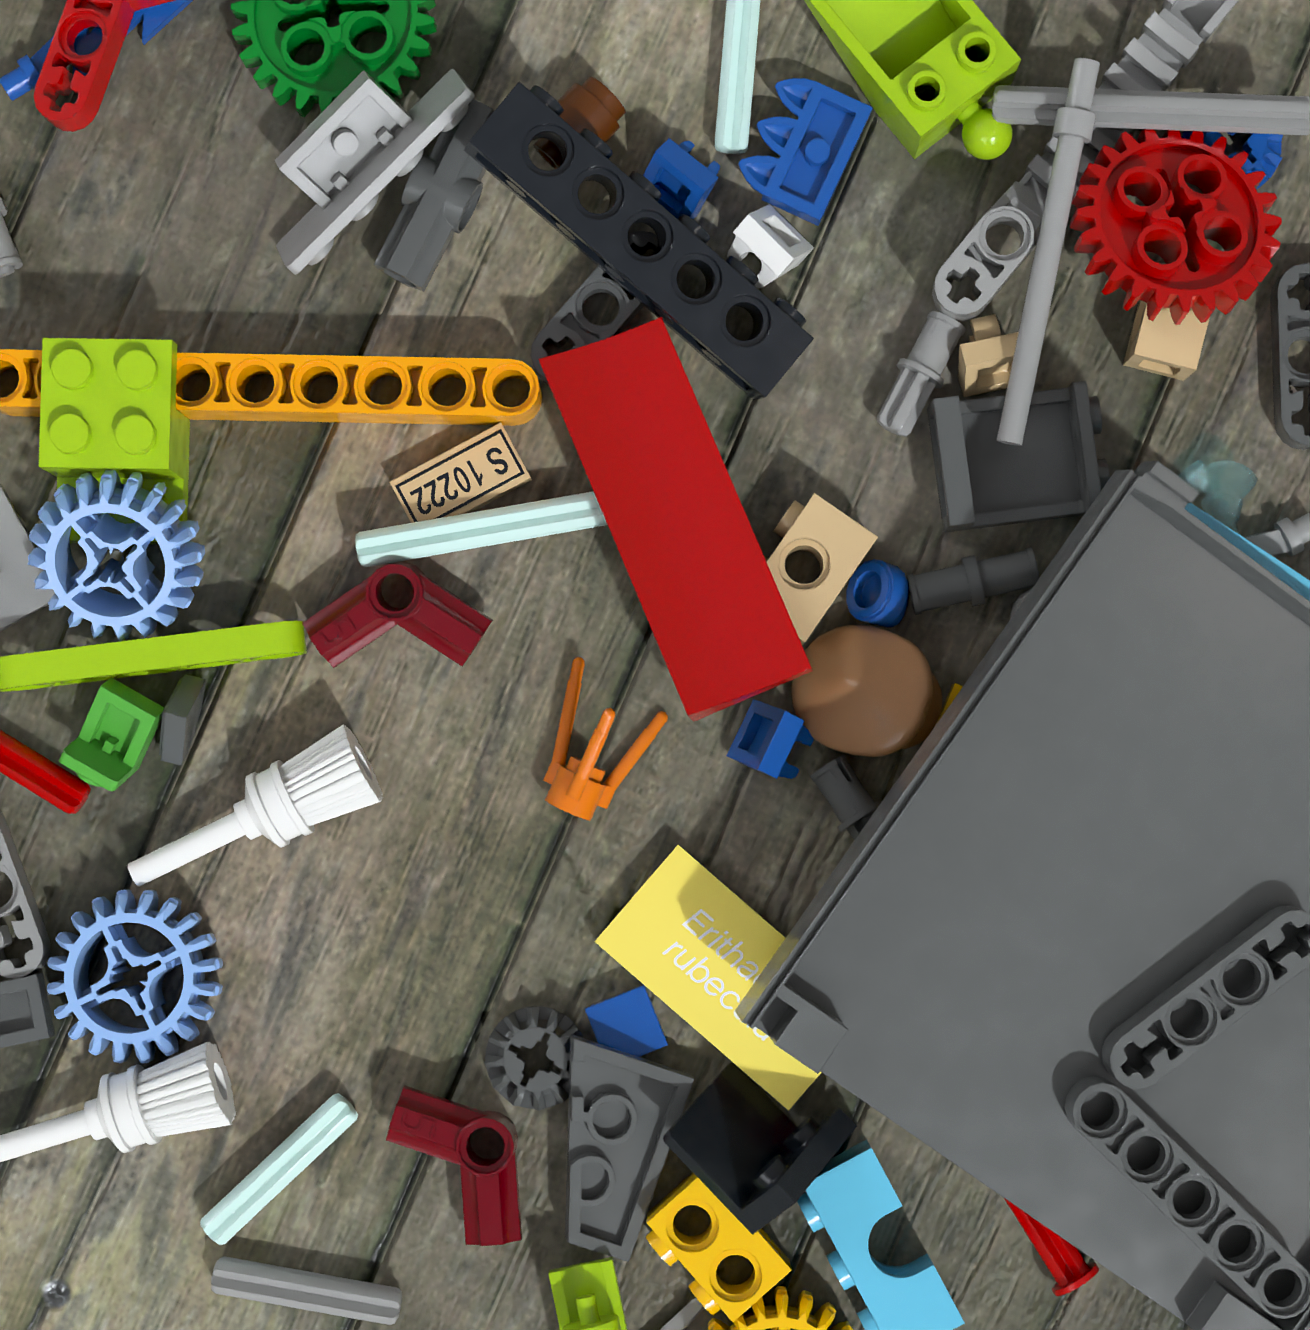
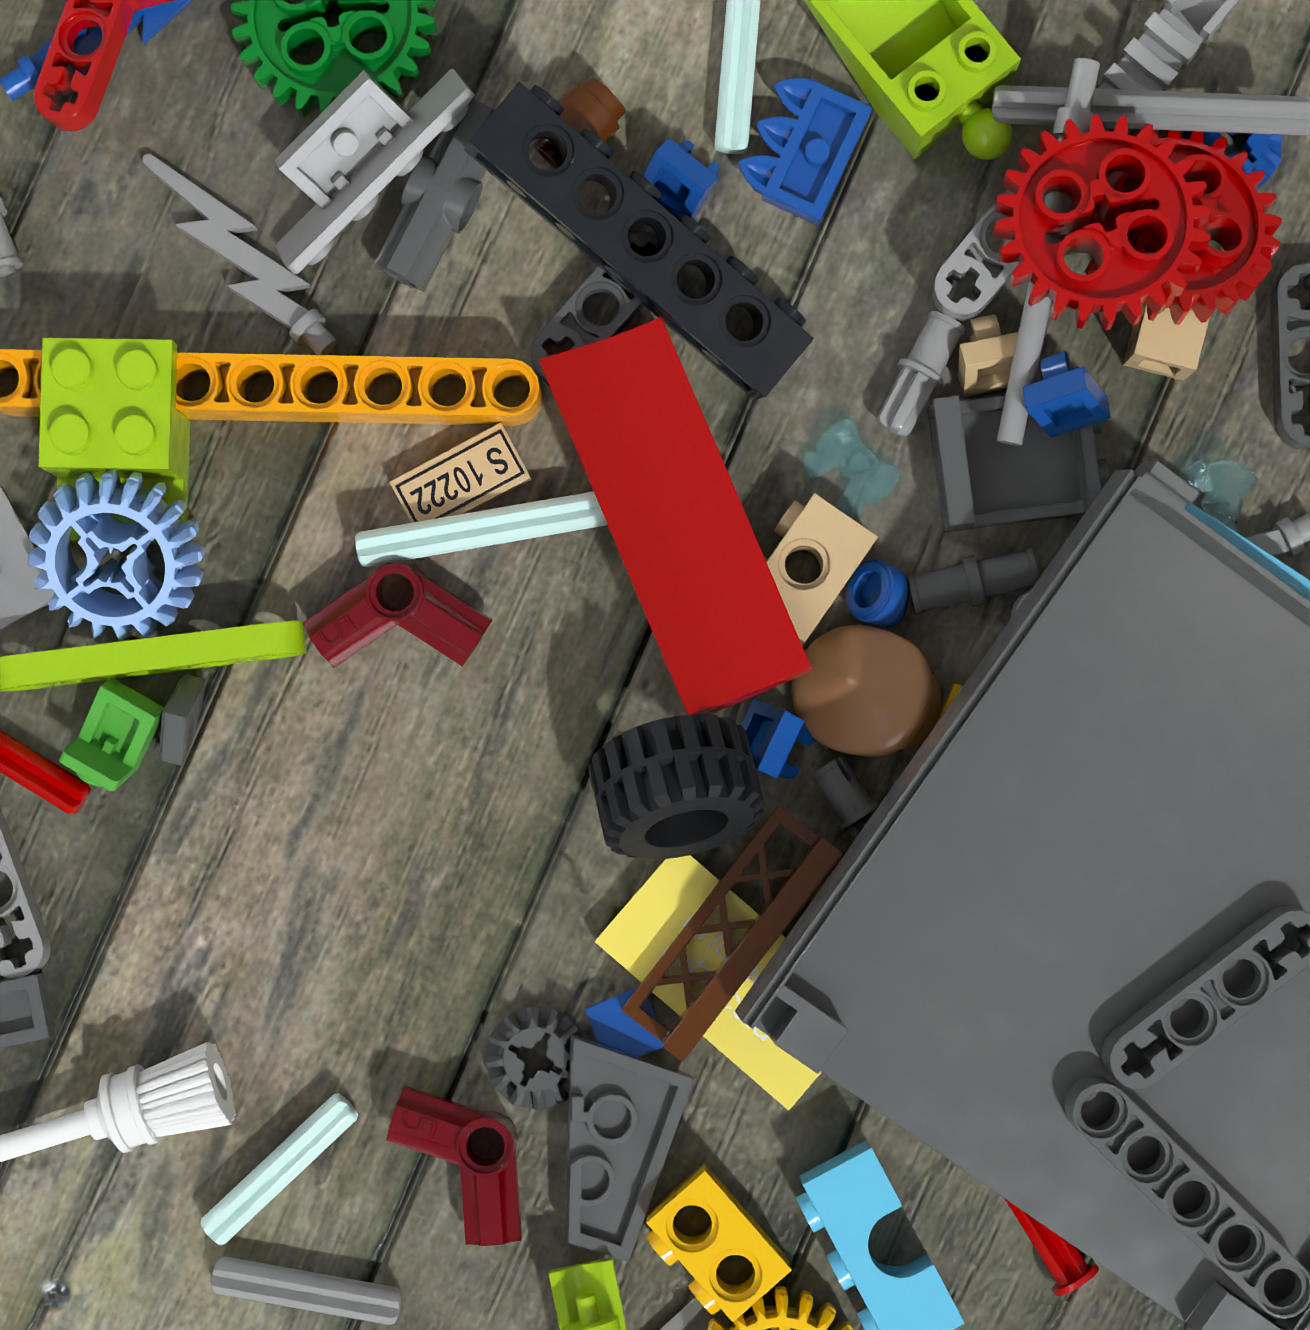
light blue gear [47,889,223,1063] -> none
white piece [128,724,383,887] -> none
orange plant [543,657,668,821] -> none
black bracket [663,1062,857,1235] -> none
white tile [727,204,814,288] -> none
none -> light grey piece [142,154,338,355]
none -> black tyre [589,714,765,859]
none -> reddish brown fence [621,805,842,1062]
none -> clear light blue piece [804,418,901,516]
none -> red gear [993,114,1212,330]
none -> blue tile [1022,351,1111,438]

